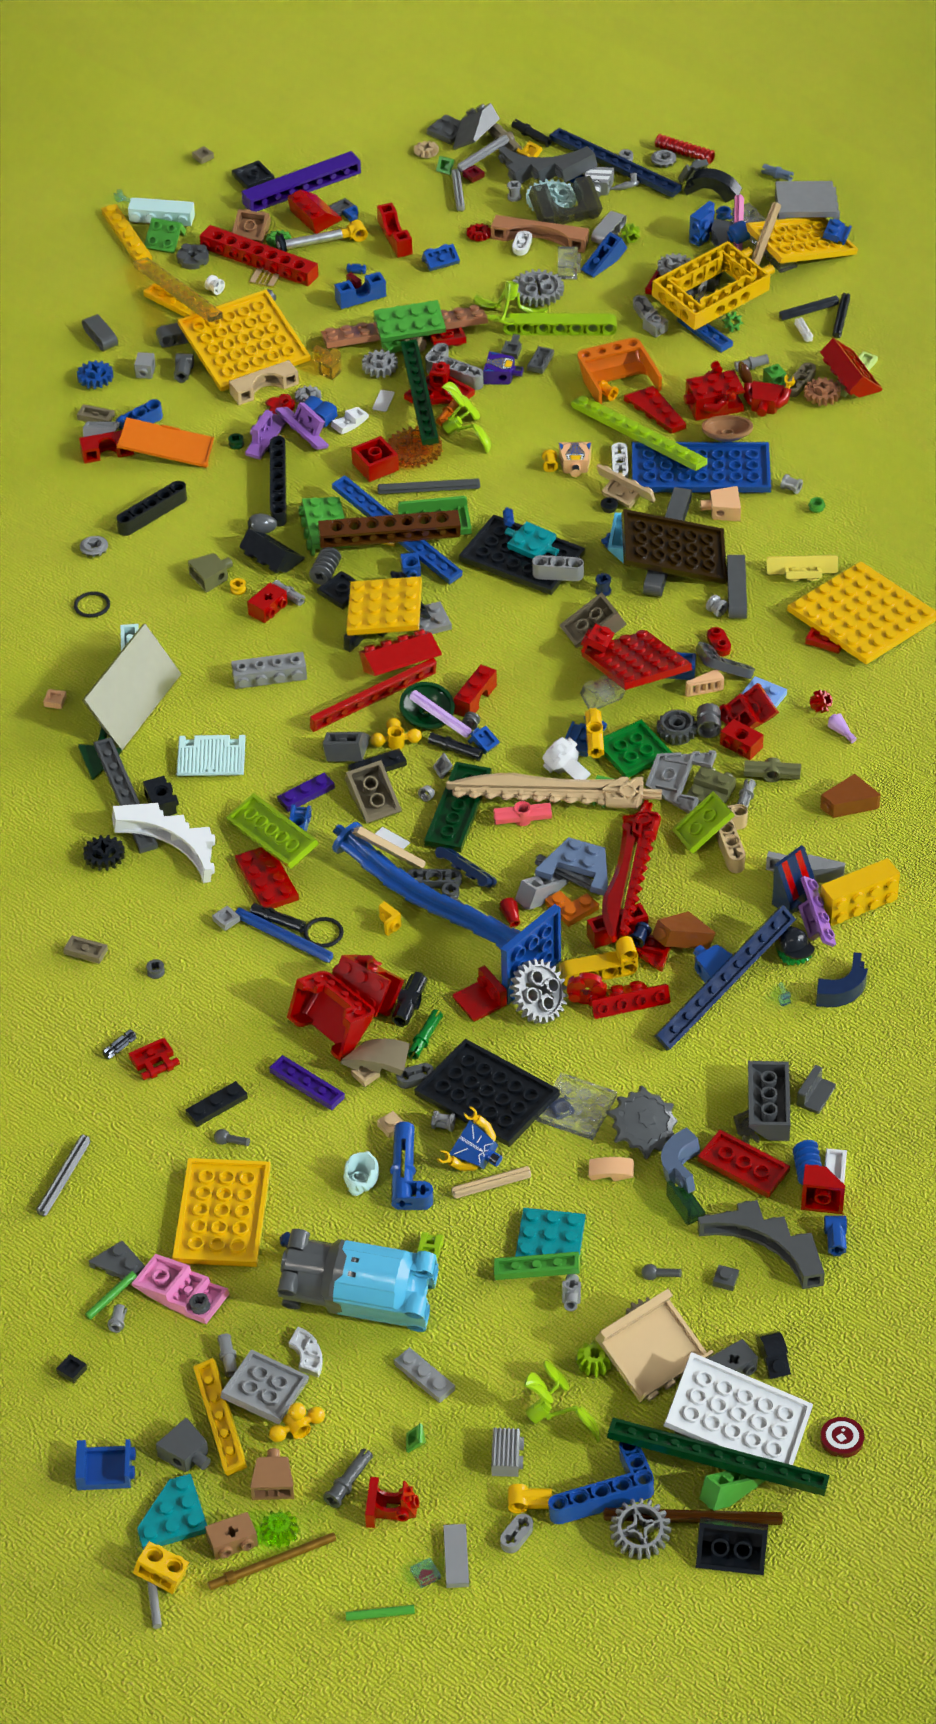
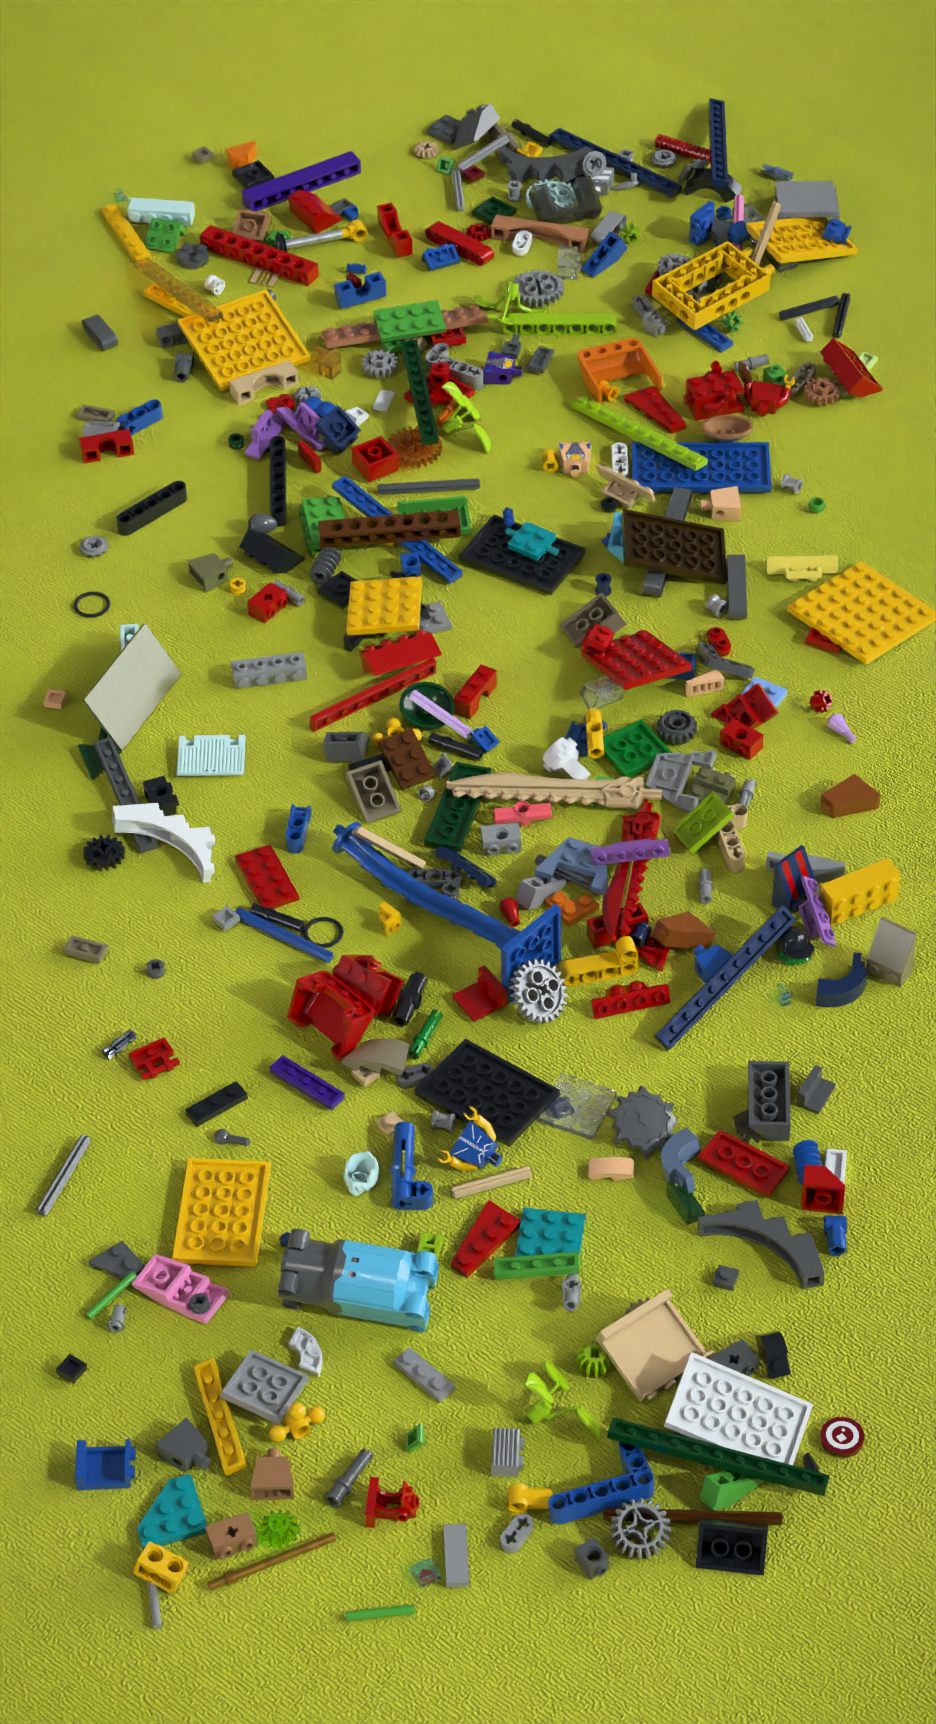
blue gear [77,360,114,389] -> none
orange door [117,417,214,468] -> none
light grey brick [134,352,156,379] -> none
light grey pin [217,1333,237,1378] -> none
lime plate [226,793,319,869] -> none
dark purple plate [277,773,335,812] -> none
white sticker [375,827,411,849] -> none
dark grey bush [462,712,480,730] -> none
light grey beam [532,555,584,581] -> none
red plate [567,972,607,1006] -> none
dark grey bar [641,1264,682,1280] -> none
flat silver wheel [697,703,721,738] -> none
olive piece [744,757,801,782] -> none
none -> orange slope [226,141,257,170]
none -> red tile [298,440,322,474]
none -> dark blue plate [314,405,361,454]
none -> reddish brown plate [378,729,436,790]
none -> red beam [425,221,495,266]
none -> red wing [451,1200,521,1278]
none -> dark green tile [472,196,516,225]
none -> light grey brick [481,823,521,856]
none -> dark grey brick [575,1537,609,1580]
none -> light grey gear [582,151,606,177]
none -> medium lavender bracket [591,839,670,865]
none -> light grey axle [698,868,713,904]
none -> dark blue plate [708,98,728,188]
none -> black bar [803,1452,821,1473]
none -> dark tan slope [867,917,917,987]

